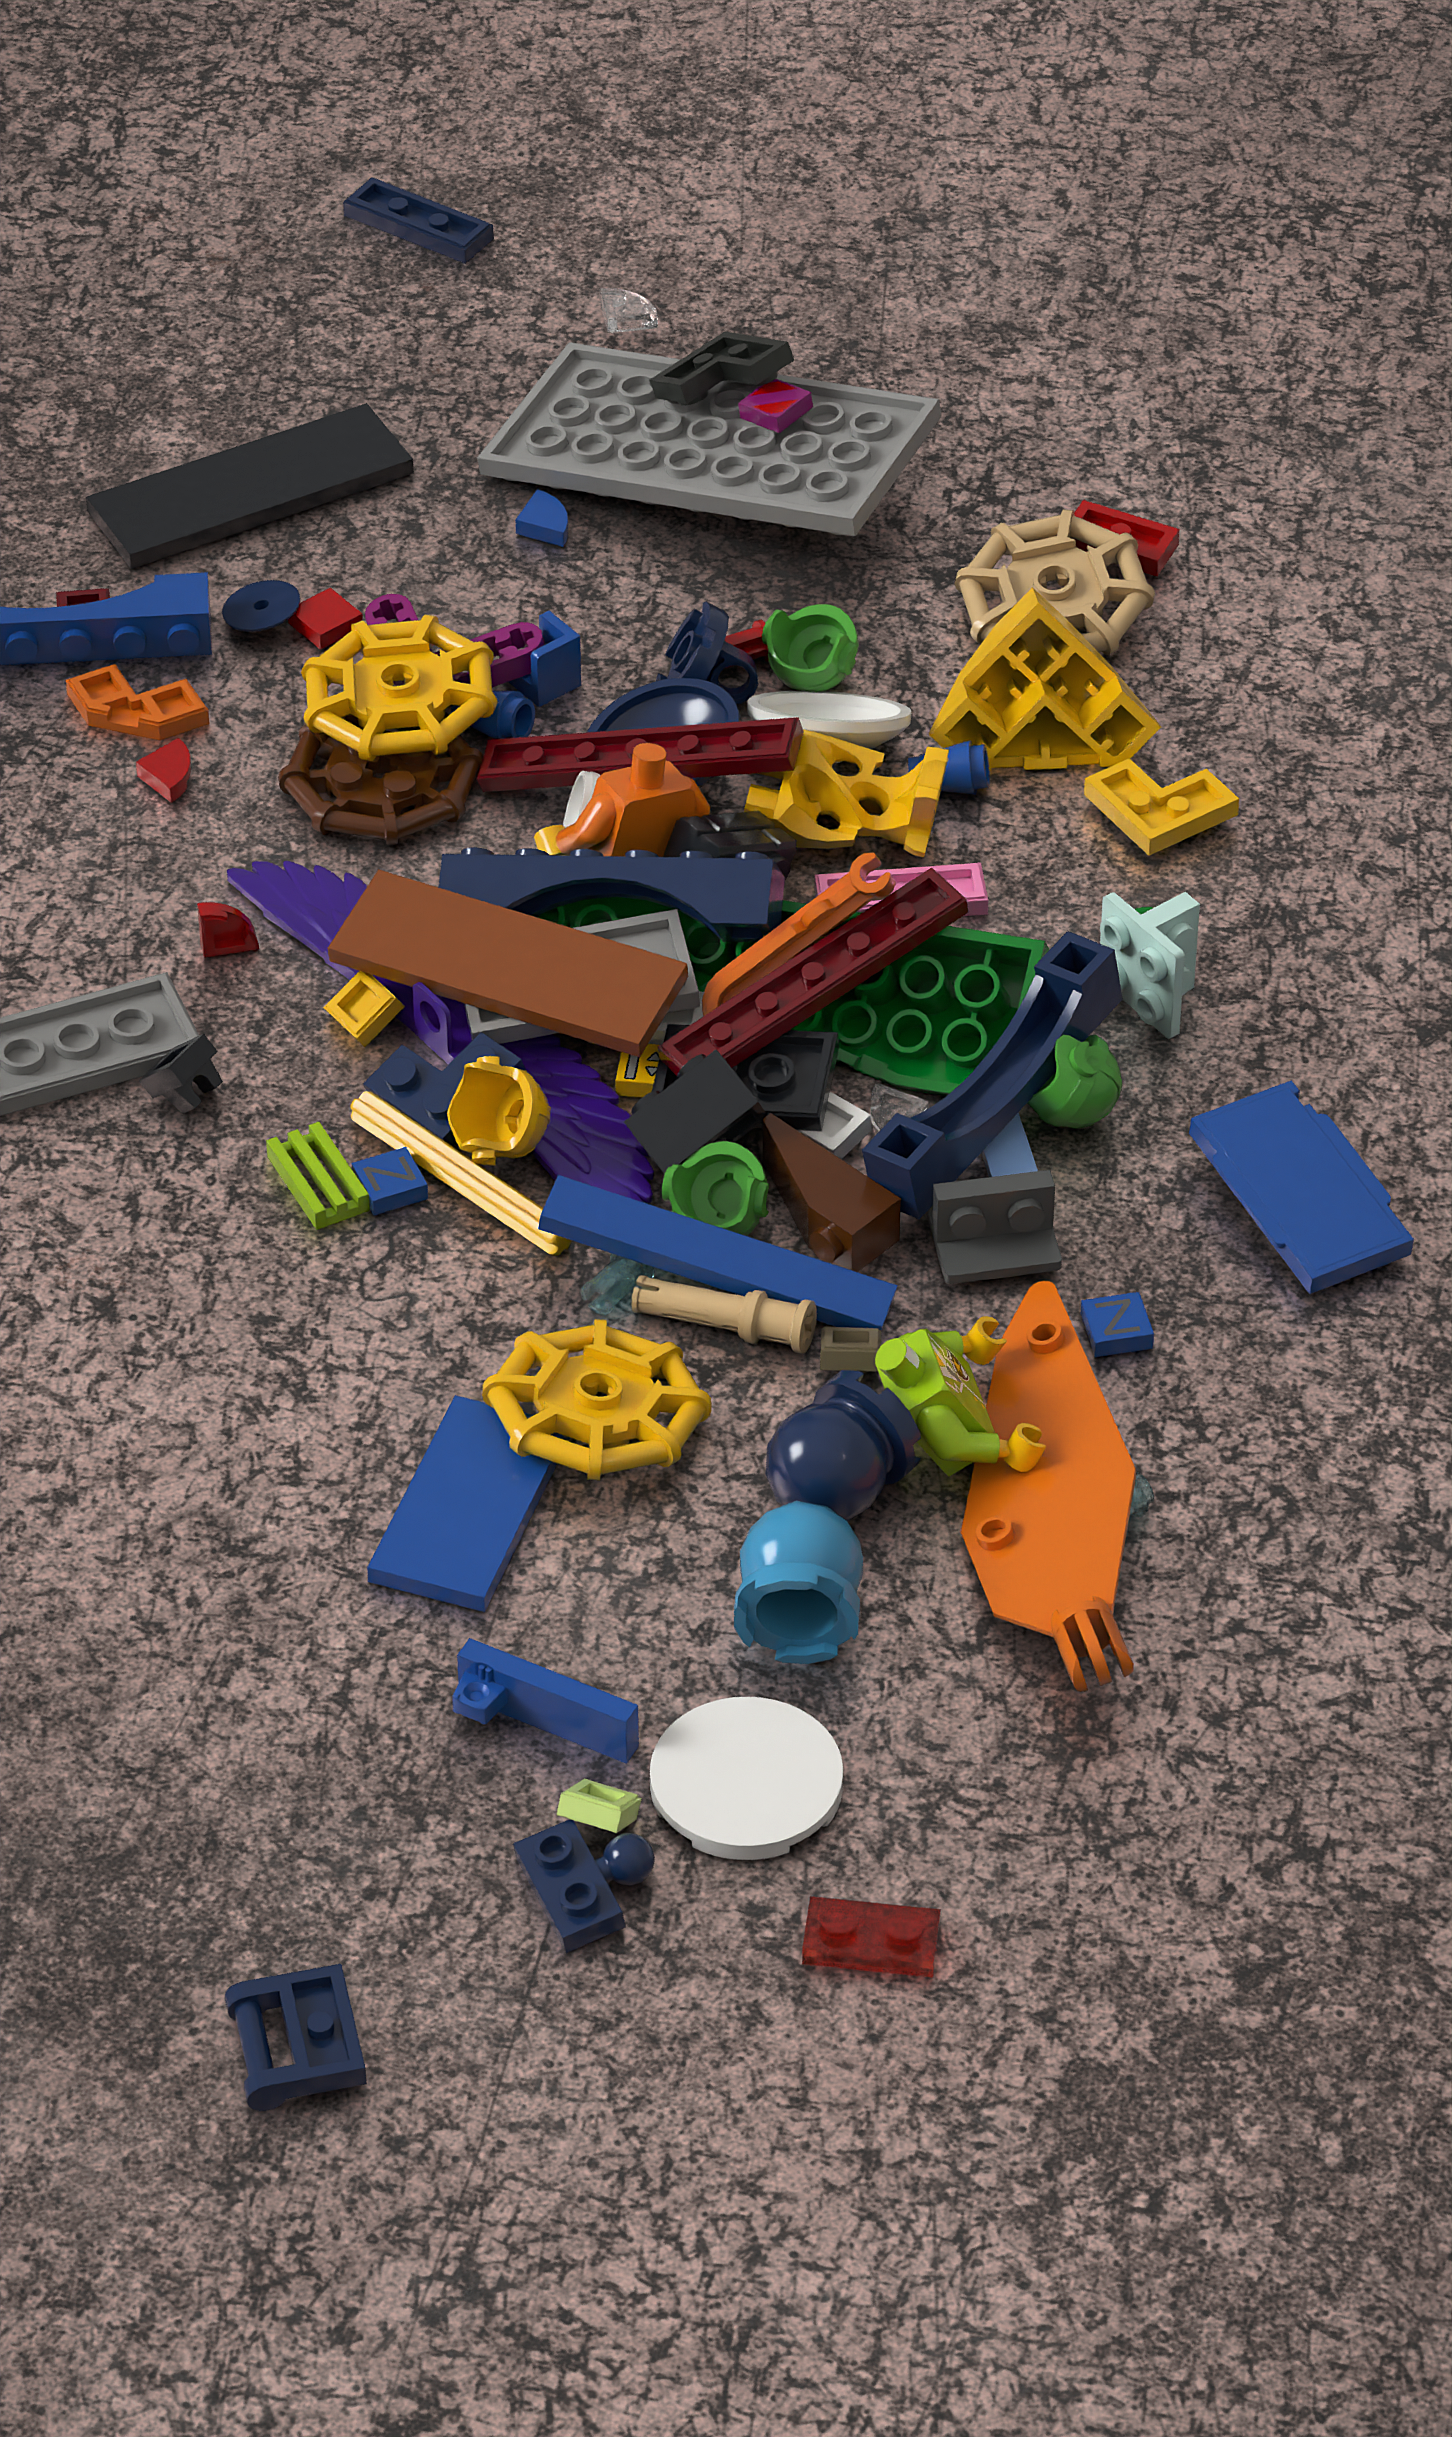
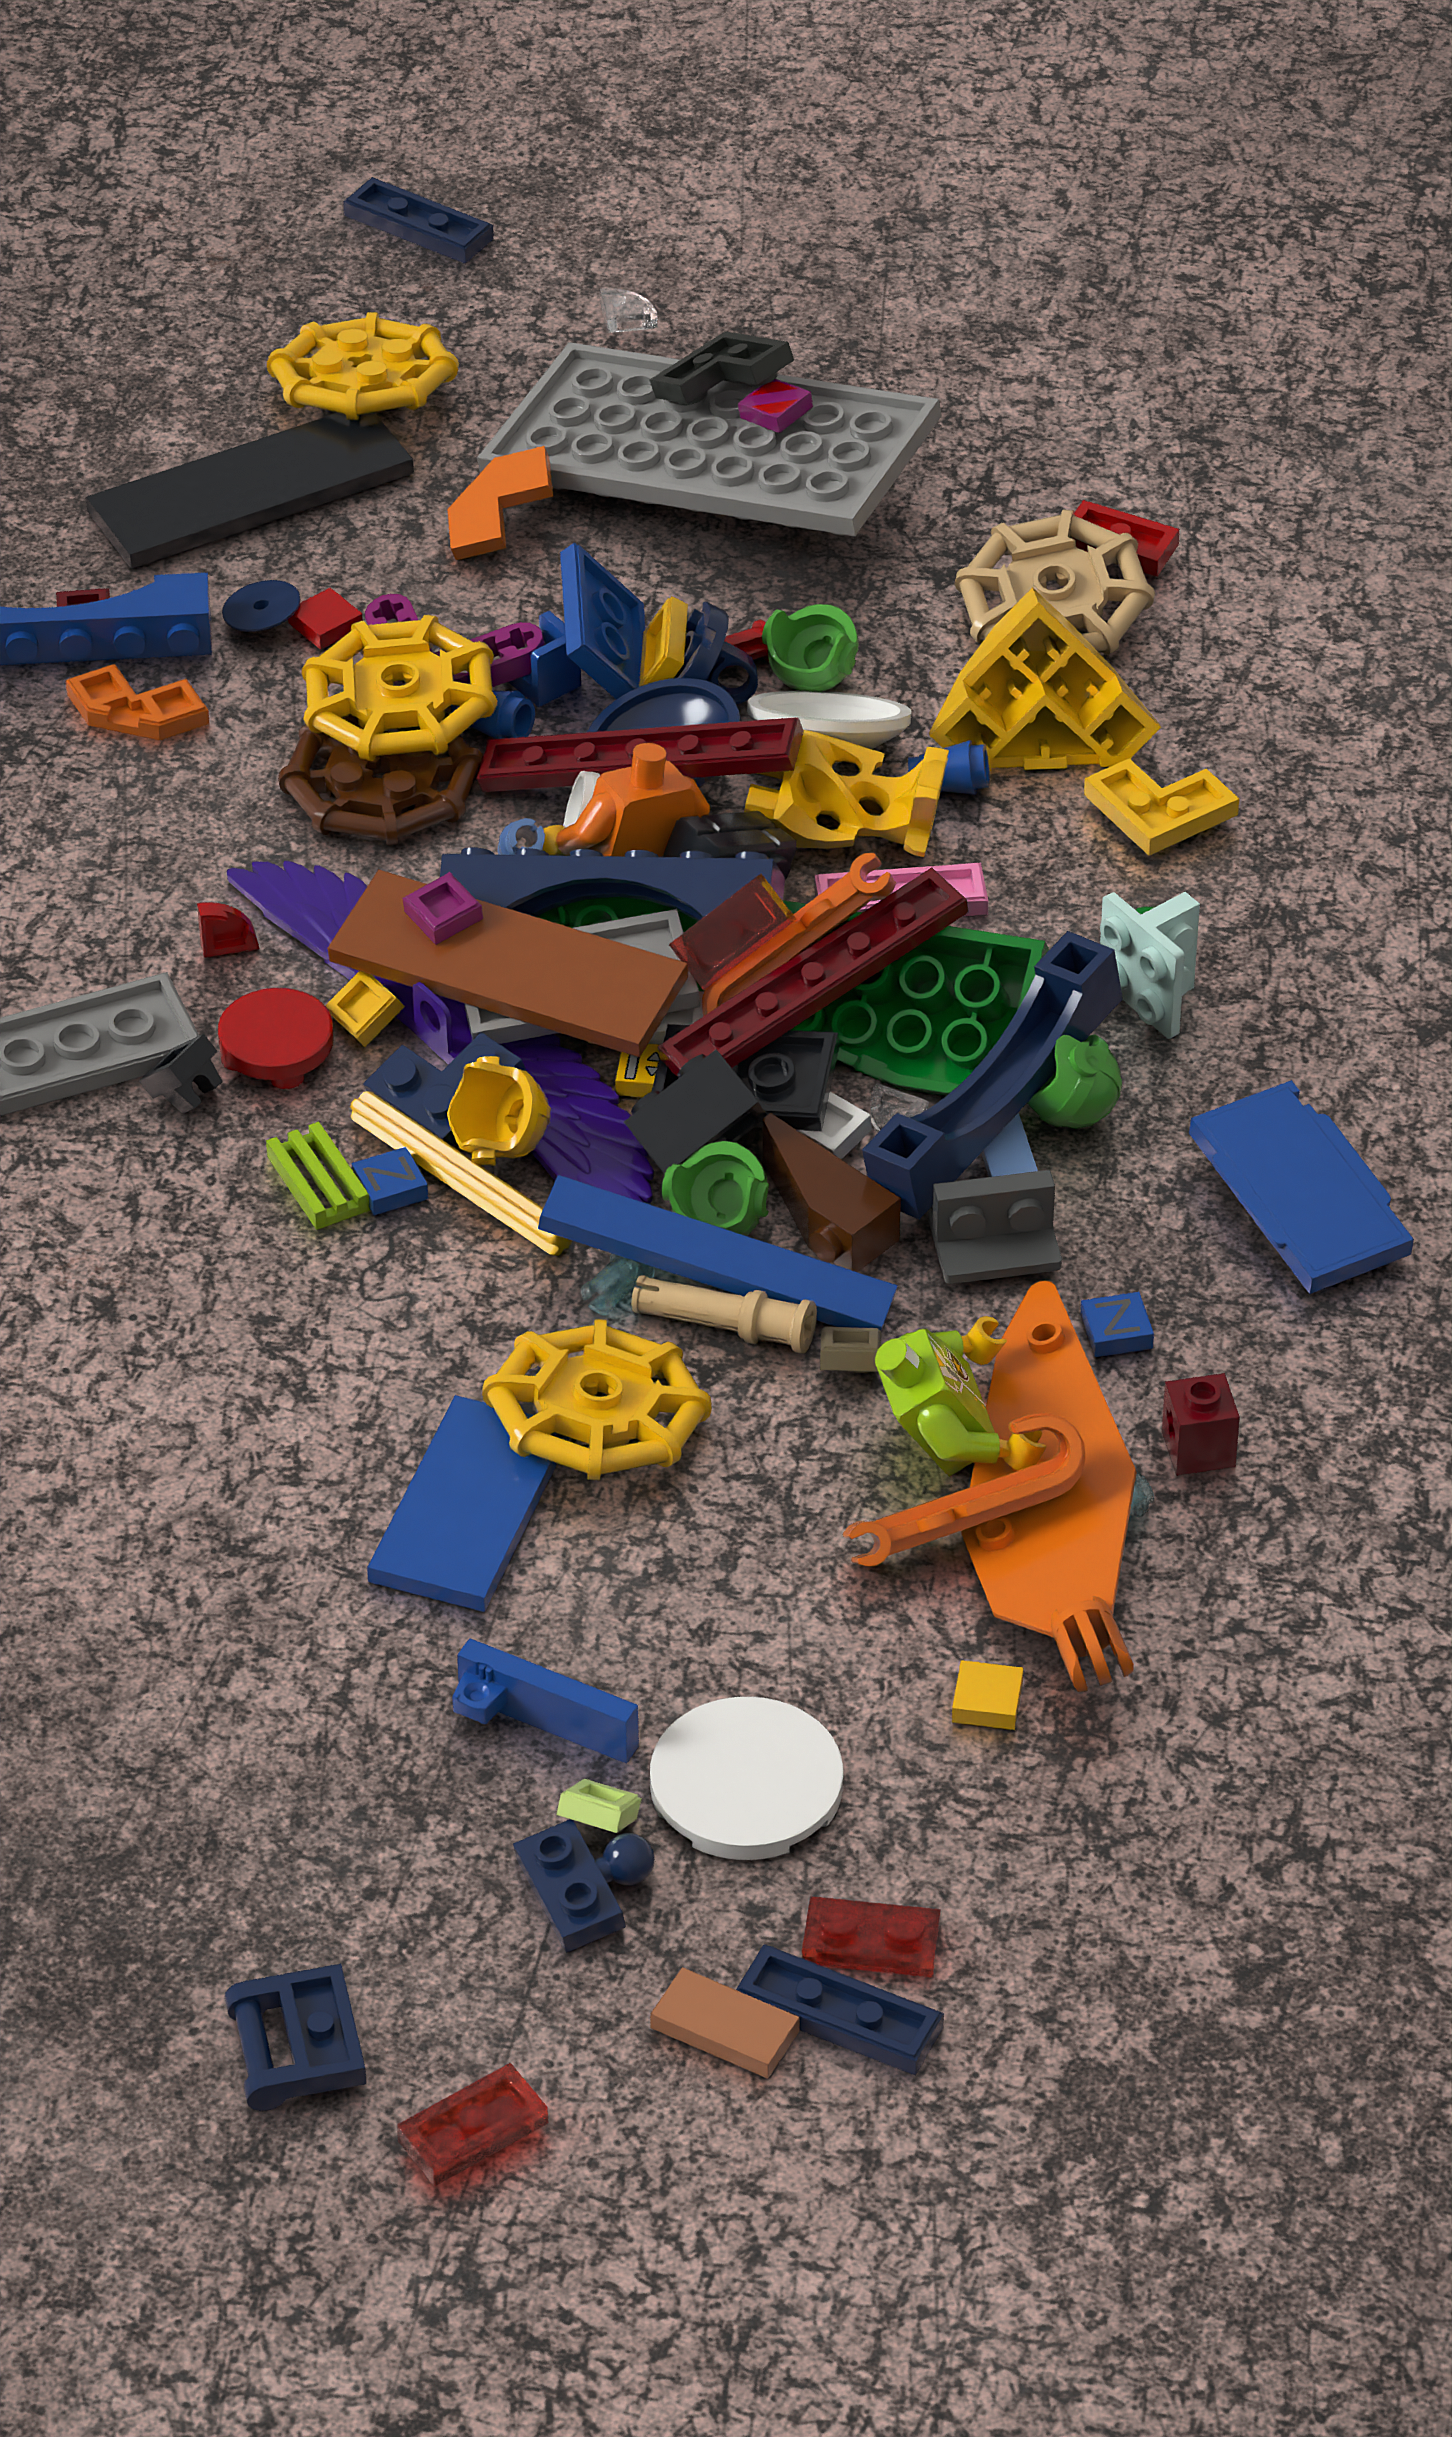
red tile [136,738,191,803] -> none
blue tile [515,489,568,547] -> none
dark azure tile [734,1501,863,1664] -> none
dark blue tile [765,1370,921,1521] -> none
none -> red tile [218,988,334,1089]
none -> yellow plate [266,312,459,420]
none -> clear red plate [397,2062,548,2187]
none -> magenta tile [402,872,483,945]
none -> orange tile [447,446,553,560]
none -> medium blue pin [497,818,545,855]
none -> blue tile [560,542,646,700]
none -> yellow tile [639,596,688,687]
none -> nougat tile [650,1967,800,2079]
none -> clear red plate [669,873,796,990]
none -> dark blue tile [736,1944,944,2076]
none -> orange piece [843,1412,1086,1566]
none -> yellow tile [952,1660,1024,1730]
none -> dark red brick [1162,1373,1240,1476]

